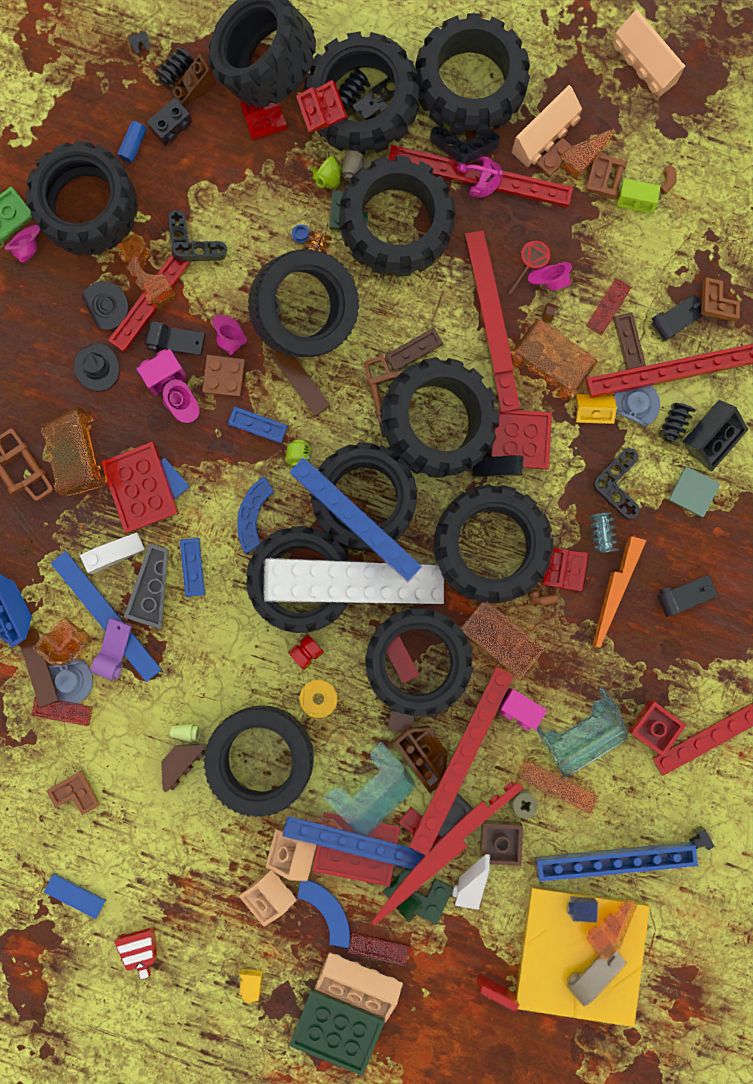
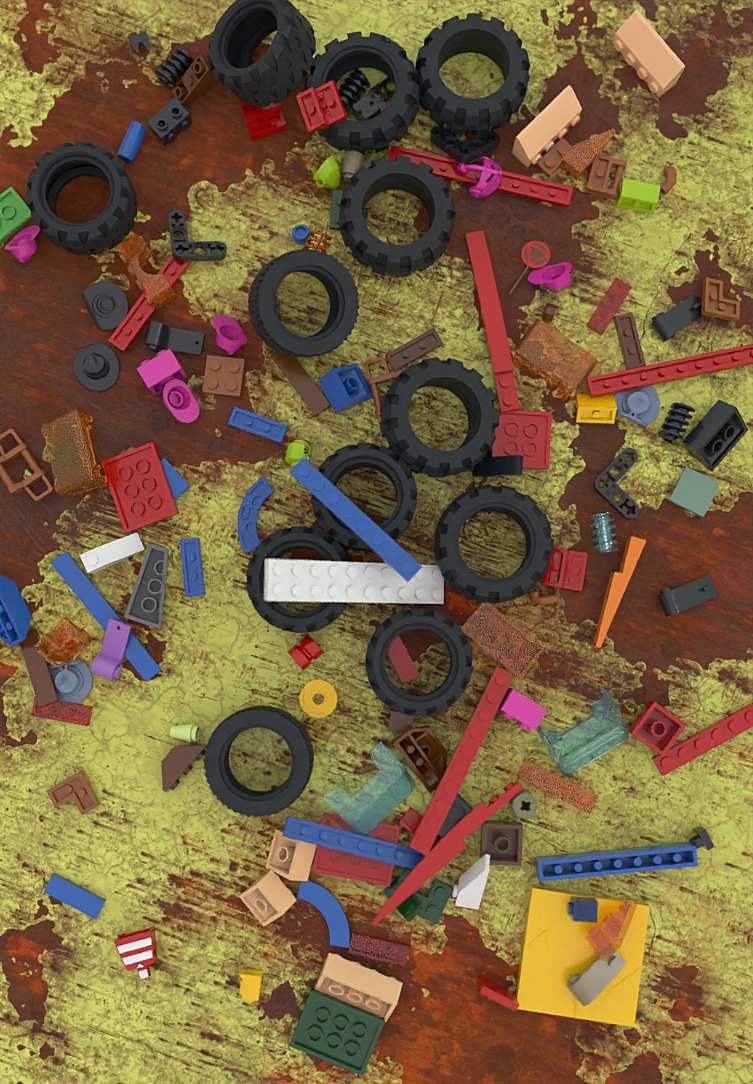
none -> blue slope [319,363,373,413]

